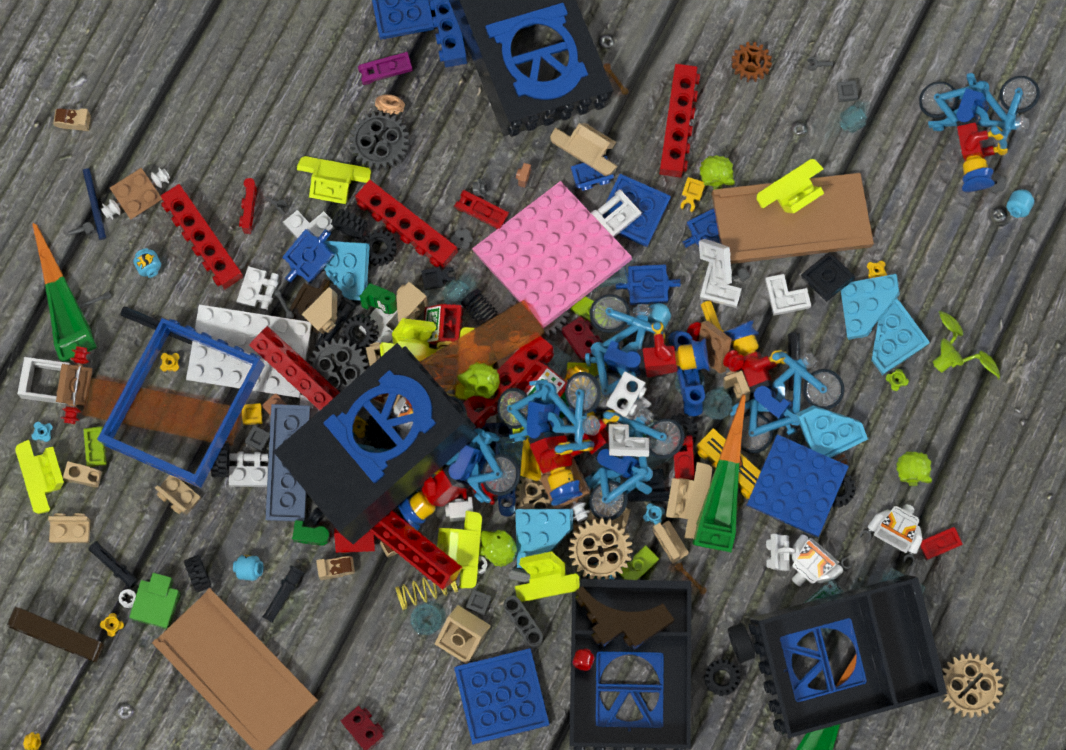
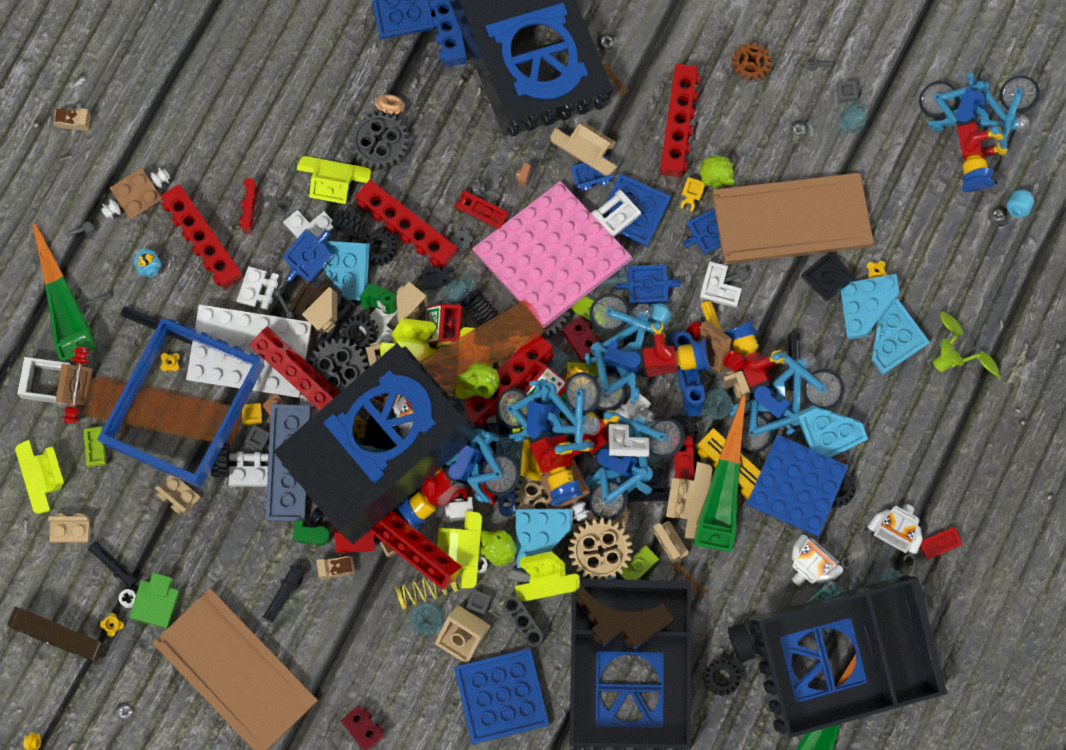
medium azure plate [32,422,53,442] -> none
tan leg [63,461,102,487] -> none
dark blue bar [82,168,106,240] -> none
black tyre [184,555,212,593] -> none
medium azure head [233,555,264,581] -> none
magenta plate [358,52,413,85] -> none
red piece [572,648,595,671] -> none
white brick [606,372,647,417] -> none
medium azure plate [643,503,665,525] -> none
white plate [699,239,732,285] -> none
neon yellow plate [756,159,824,213] -> none
white plate [765,274,811,316] -> none
white hips [766,534,795,571] -> none
lime plate [886,369,909,391] -> none
lime animal [896,451,932,486] -> none
tan gear [942,653,1003,719] -> none

